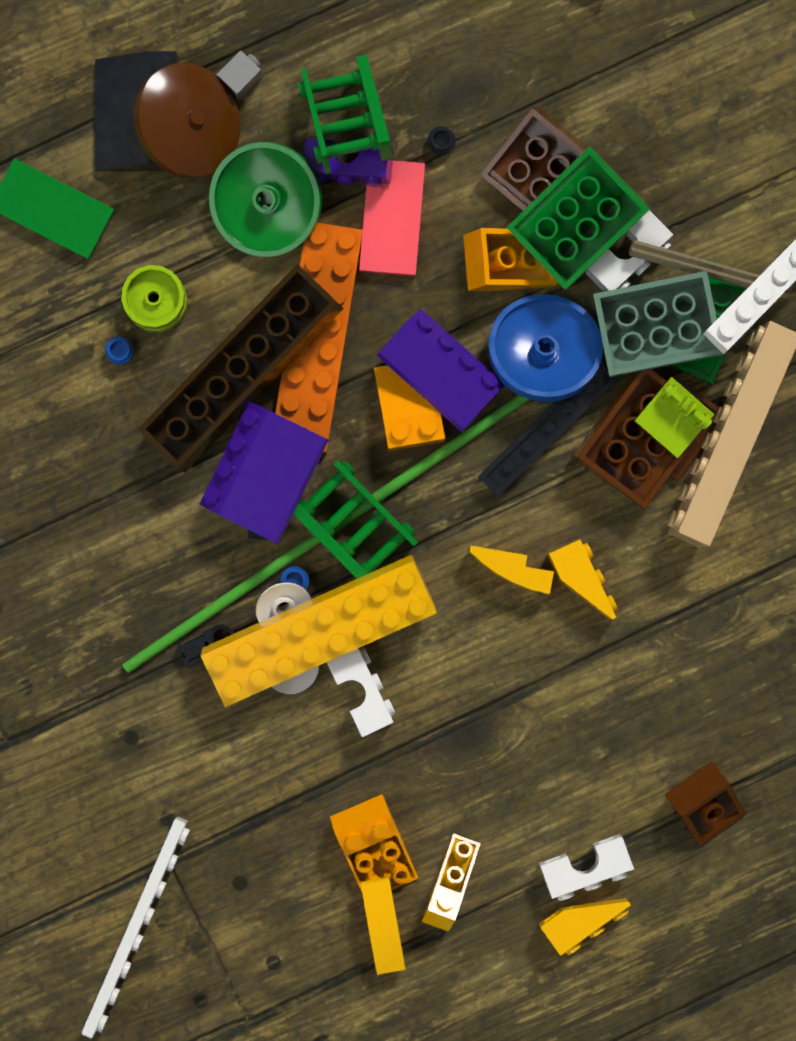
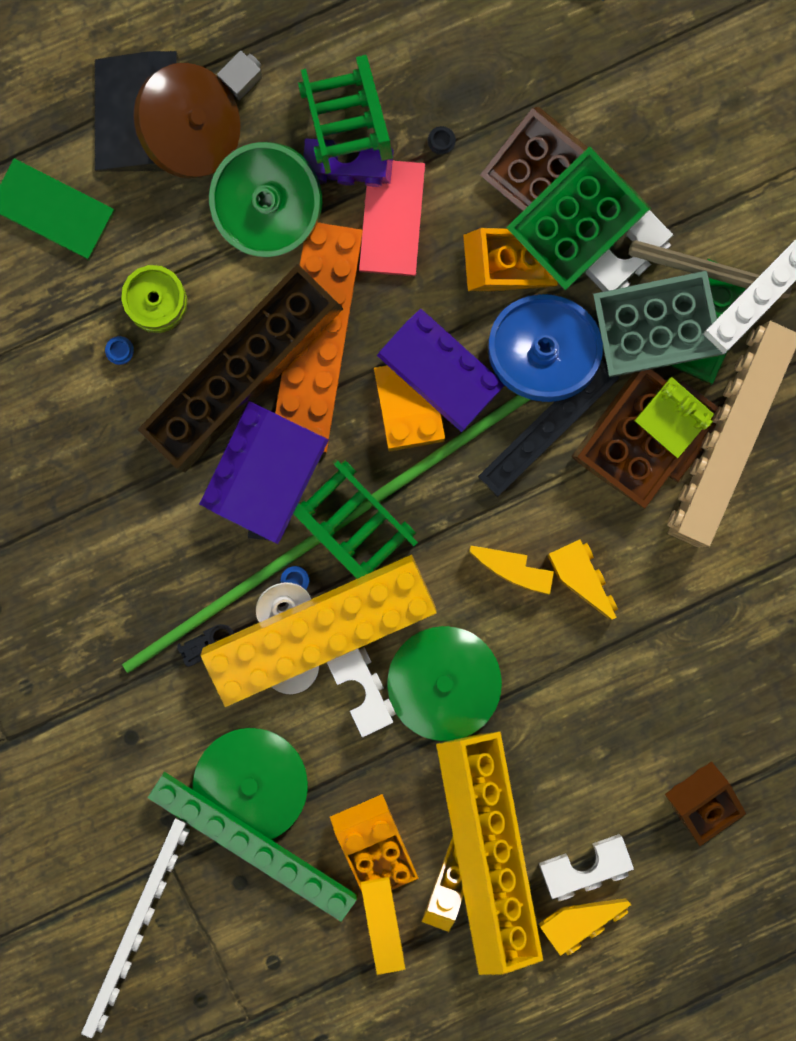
none -> green plate [147,772,358,922]
none -> green dish [193,728,308,839]
none -> green dish [387,626,502,741]
none -> yellow brick [436,732,543,975]

